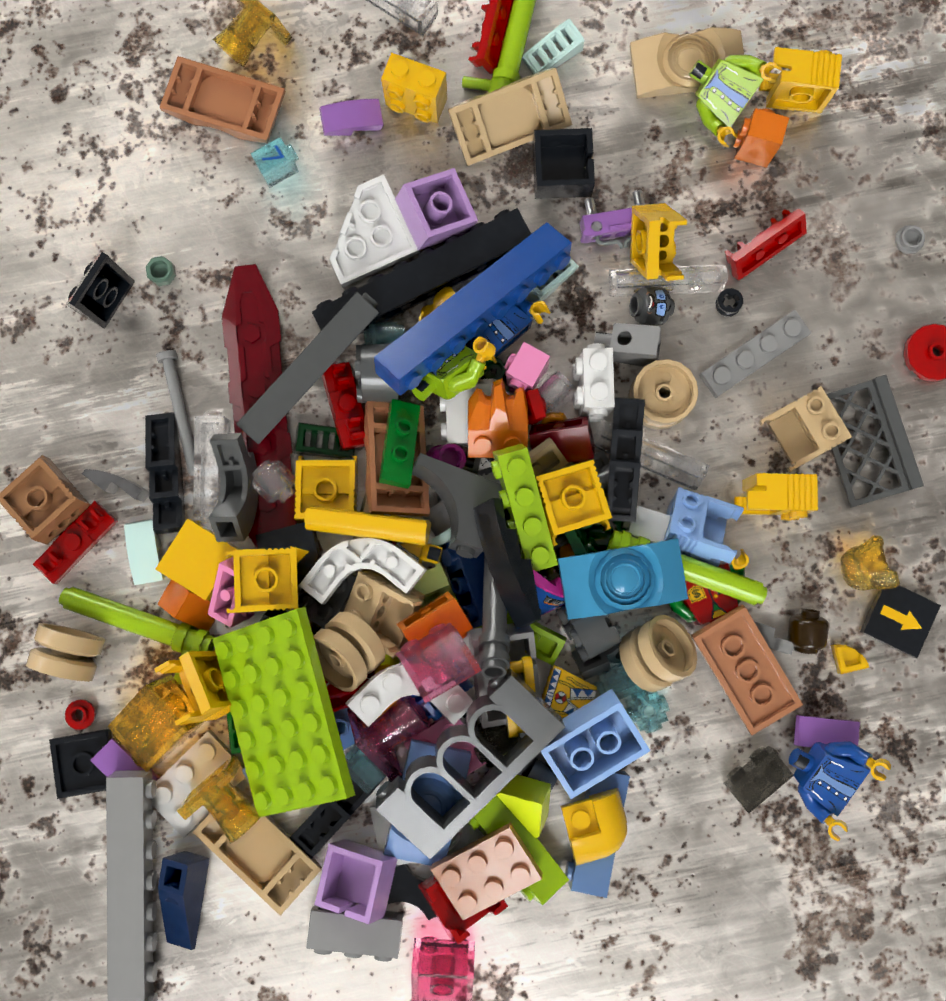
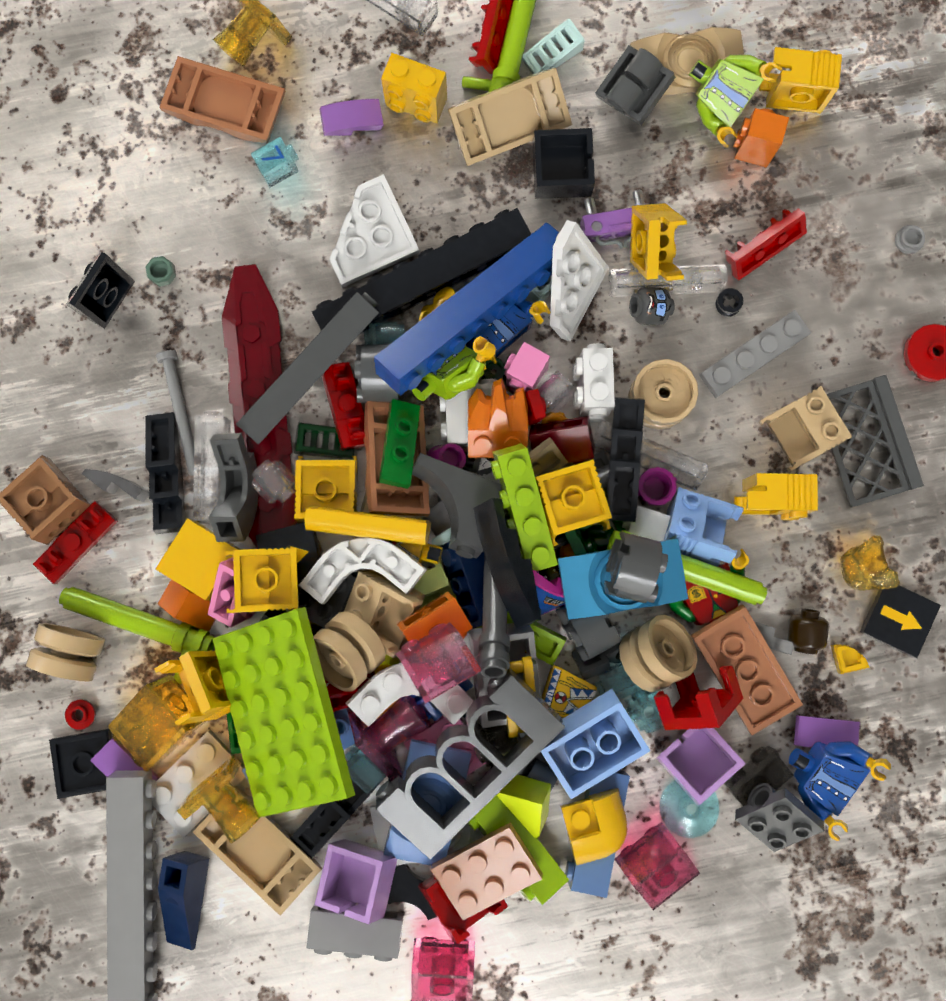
light aqua slope [124,519,166,585] -> none
lavender brick [395,168,478,251] -> none
light grey torso [594,323,661,367] -> none
none -> white plate [550,220,609,341]
none -> dark grey plate [595,45,676,126]
none -> dark grey brick [604,532,668,603]
none -> clear pink slope [614,822,700,911]
none -> magenta piece [638,467,677,506]
none -> red panel [654,666,744,730]
none -> lavender piece [656,728,746,805]
none -> clear light blue dish [659,780,719,838]
none -> dark grey plate [735,783,824,852]

